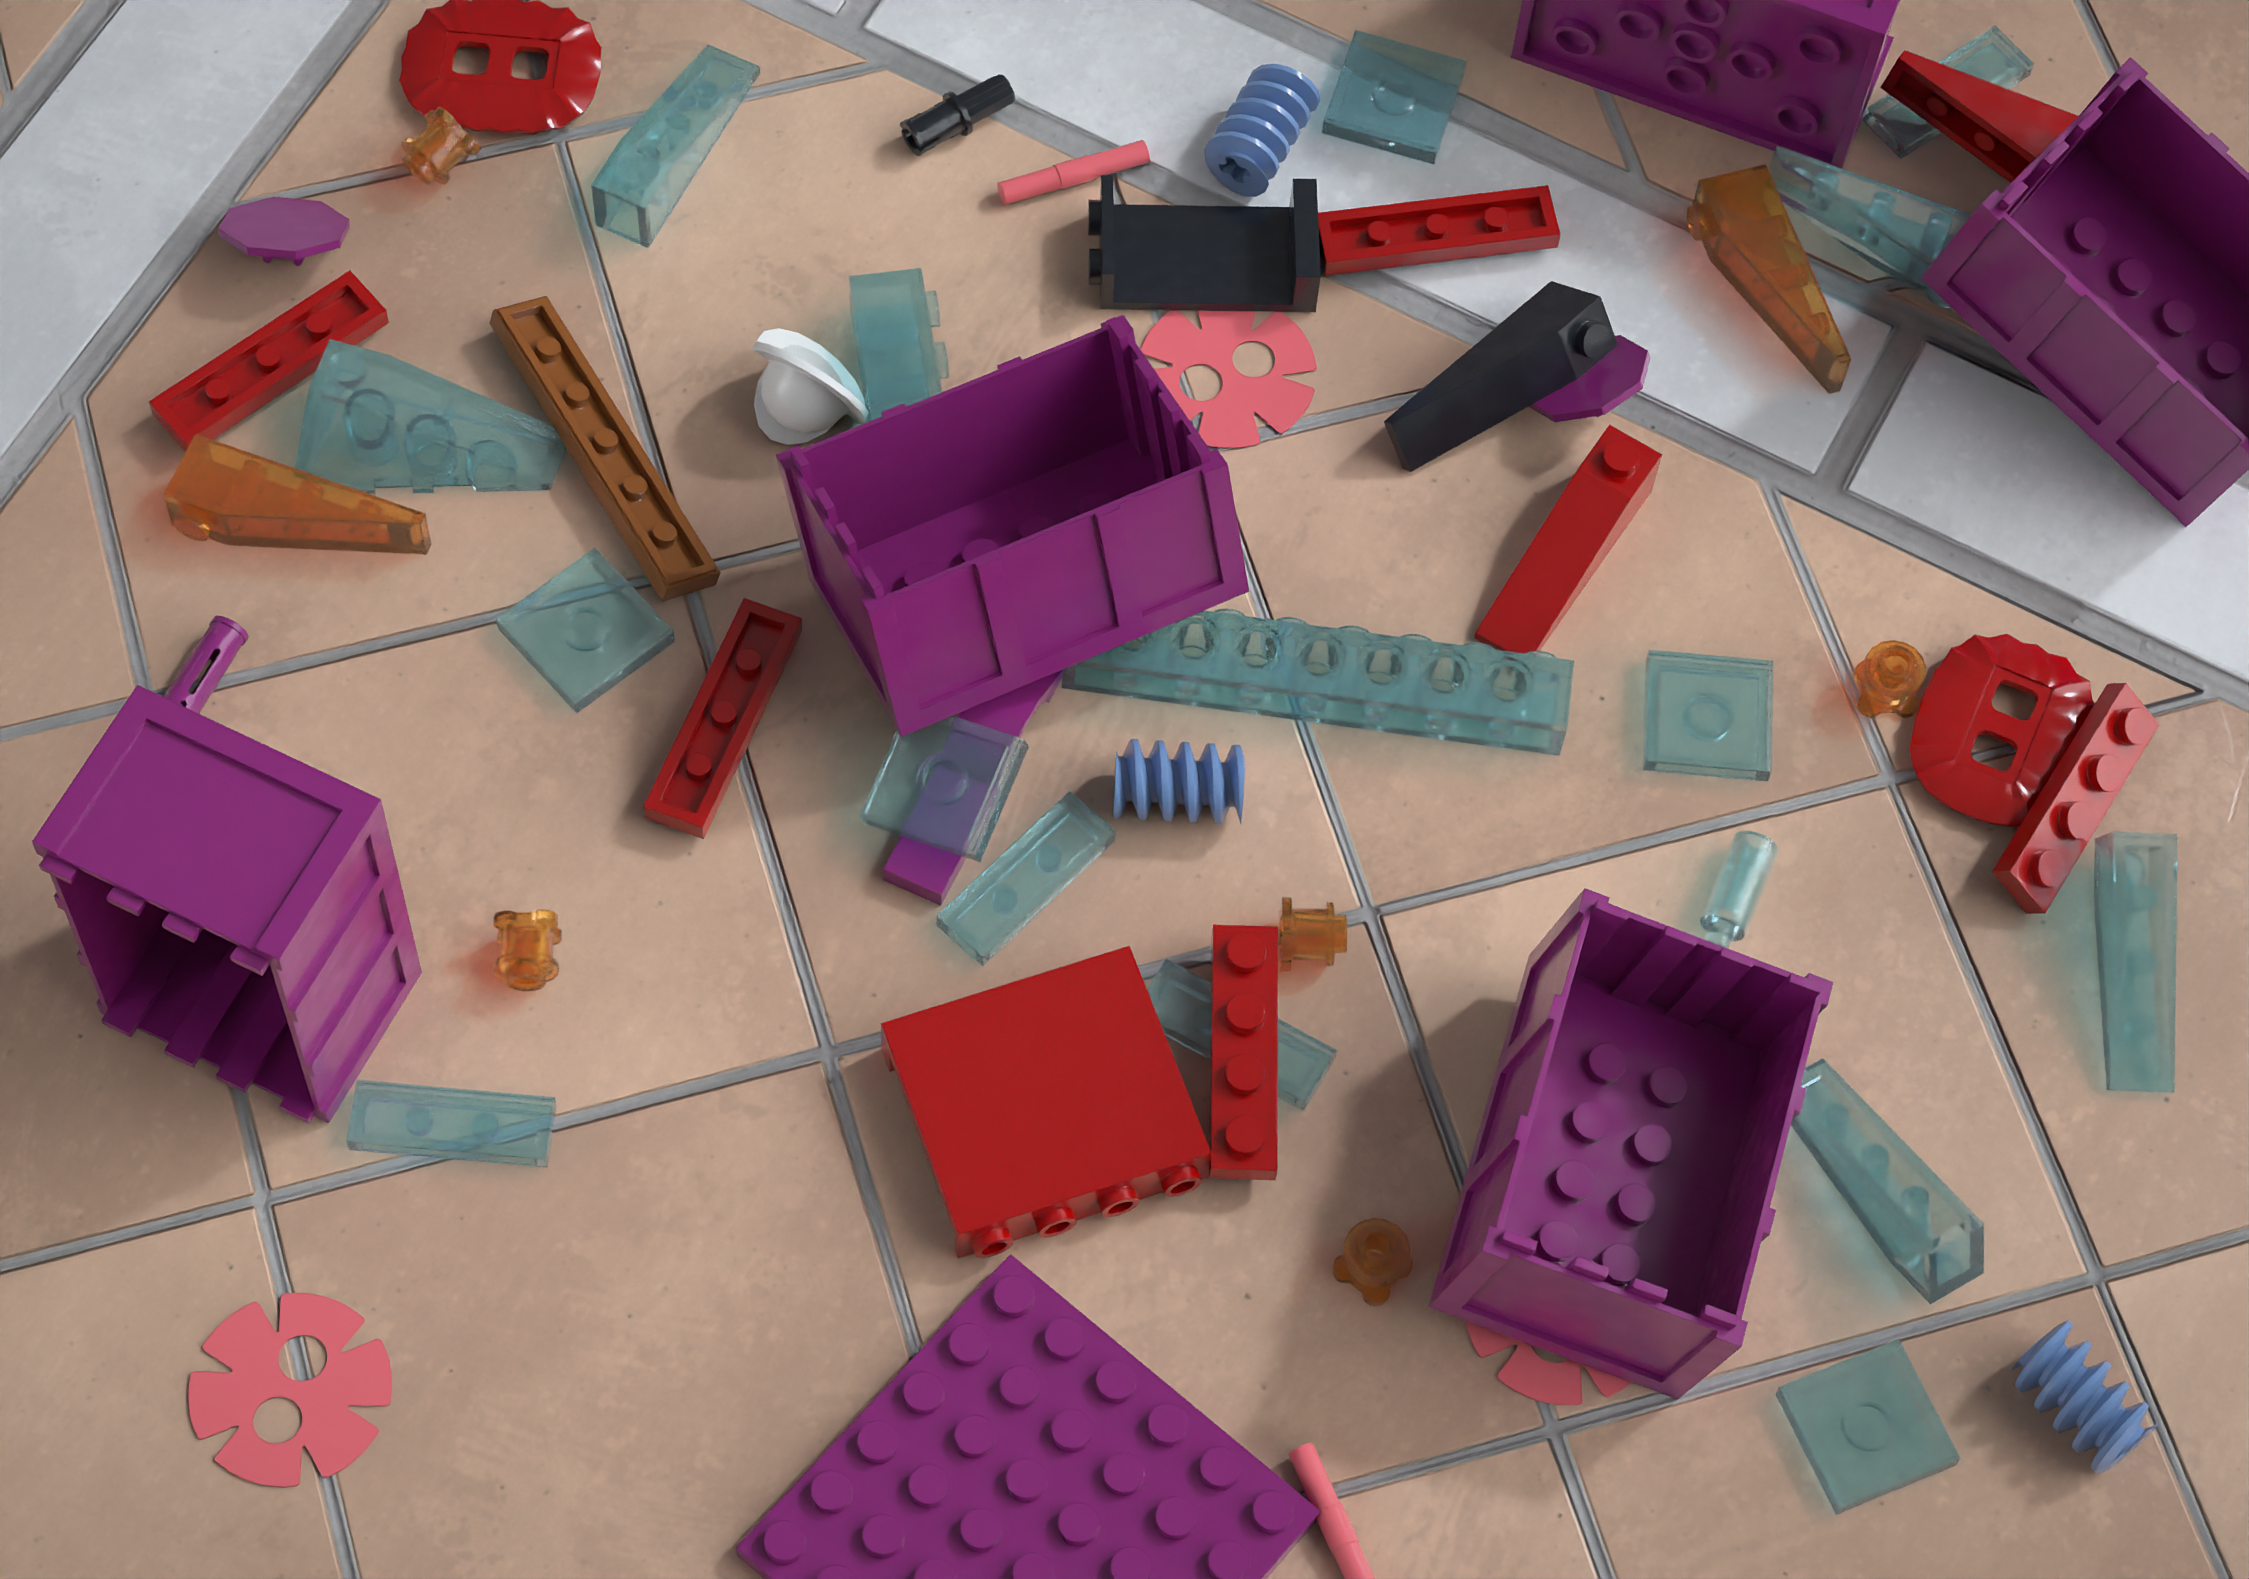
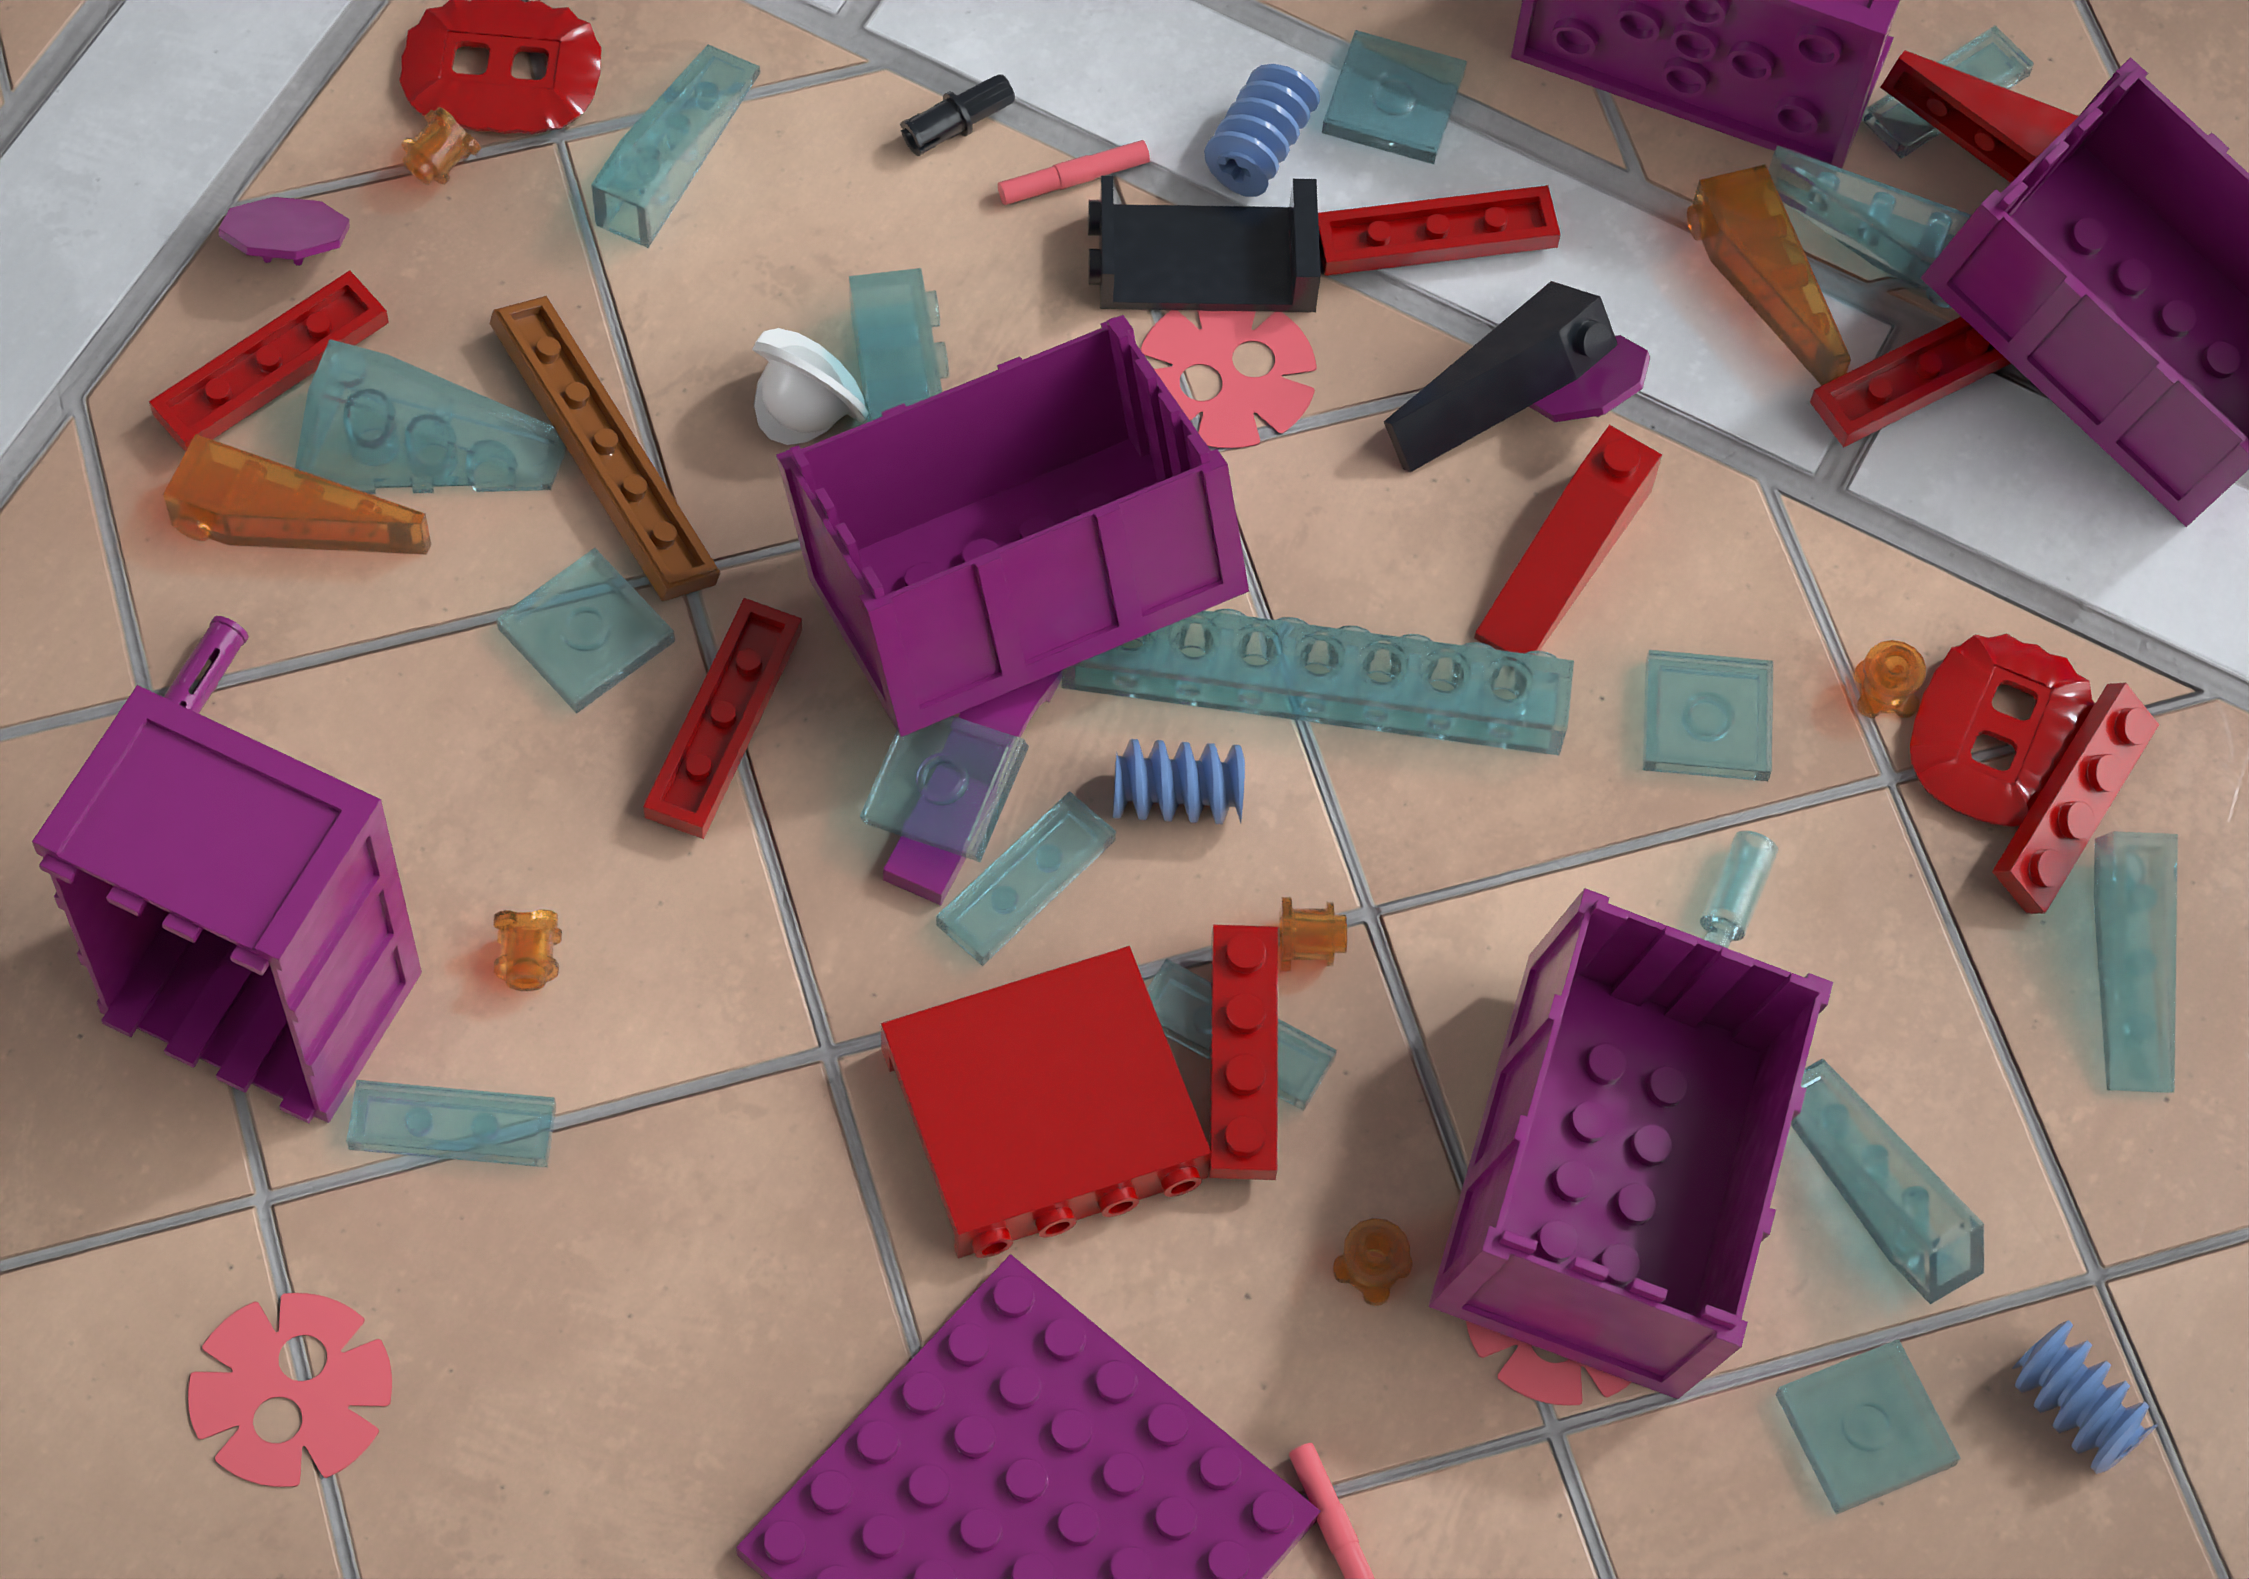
none -> red plate [1810,317,2011,448]

